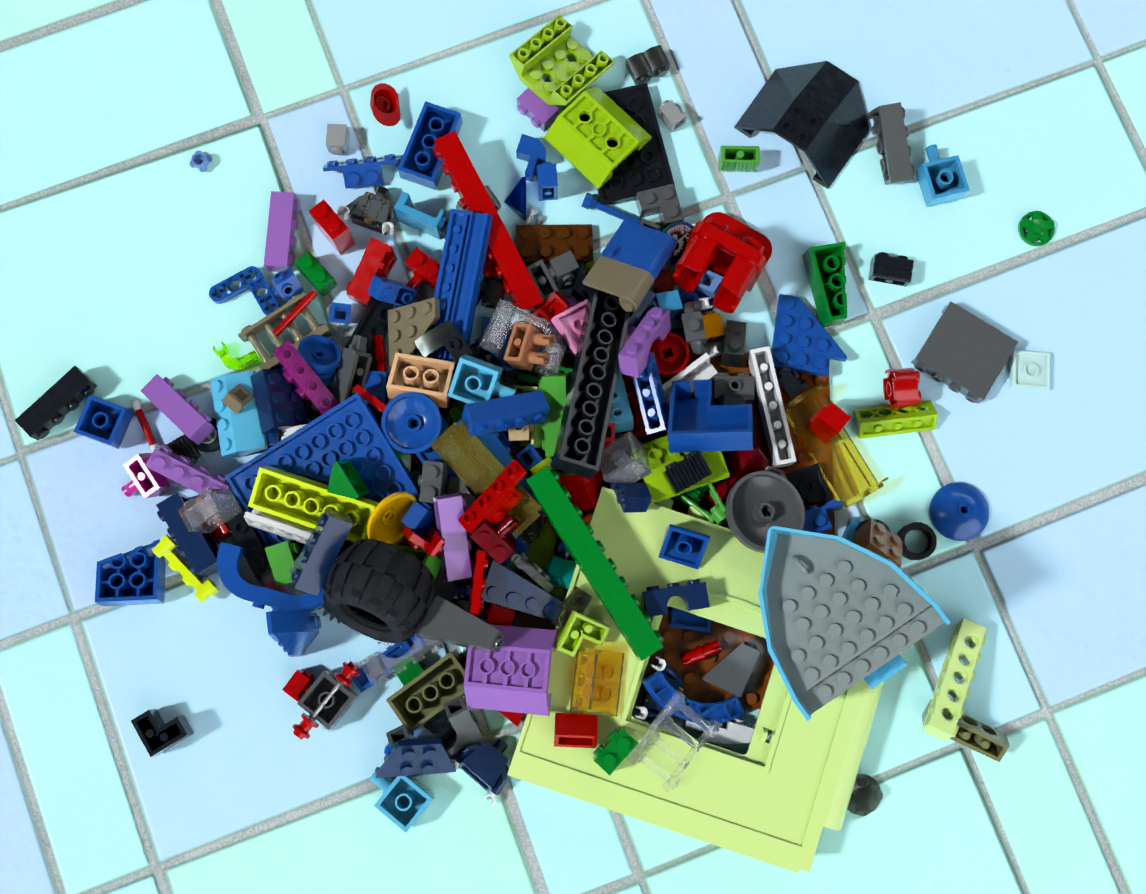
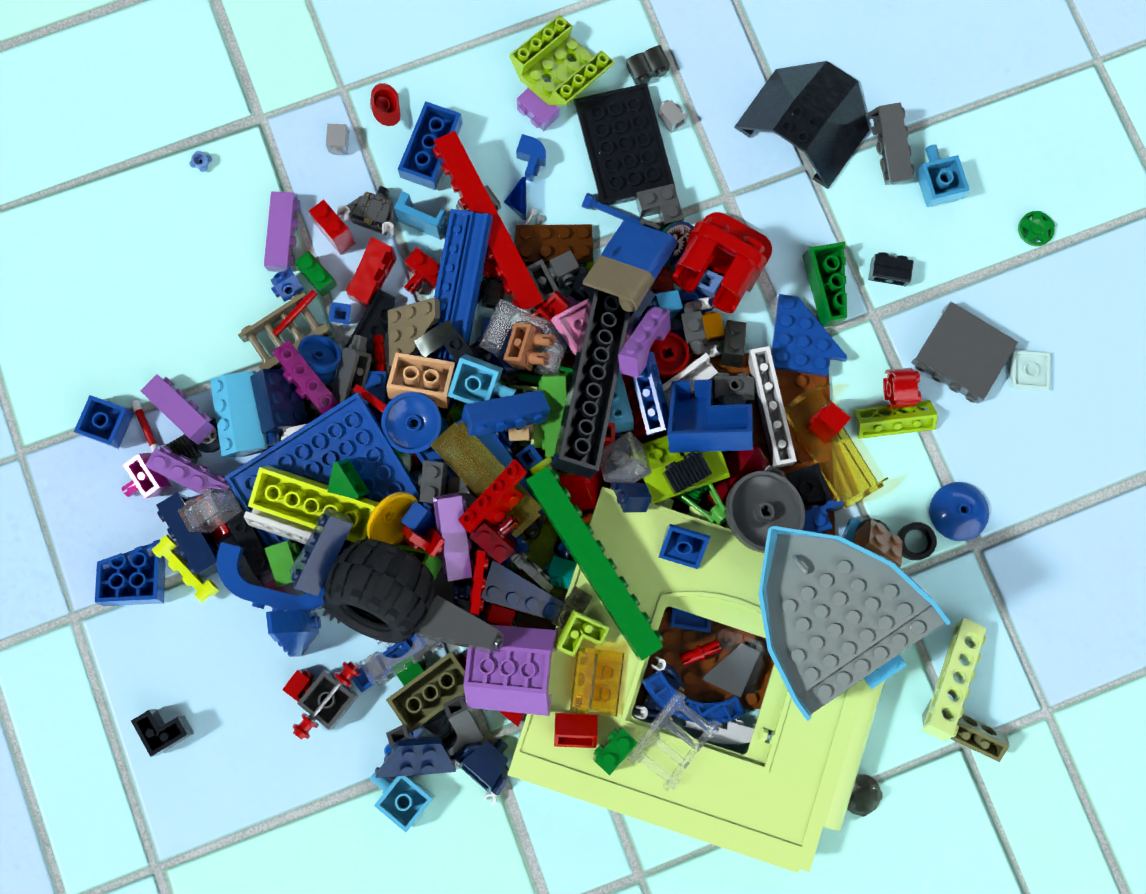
black brick [14,366,97,441] -> none
blue beam [209,266,280,316] -> none
clear neon green piece [213,342,260,371] -> none
dark tan slope [223,384,254,414] -> none
blue bracket [323,154,401,189] -> none
blue slope [367,275,417,306] -> none
blue brick [537,162,558,201] -> none
lime slope [544,86,652,190] -> none
dark blue arch [642,579,710,617] -> none
bright green brick [718,146,760,172] -> none
black brick [777,366,808,398] -> none

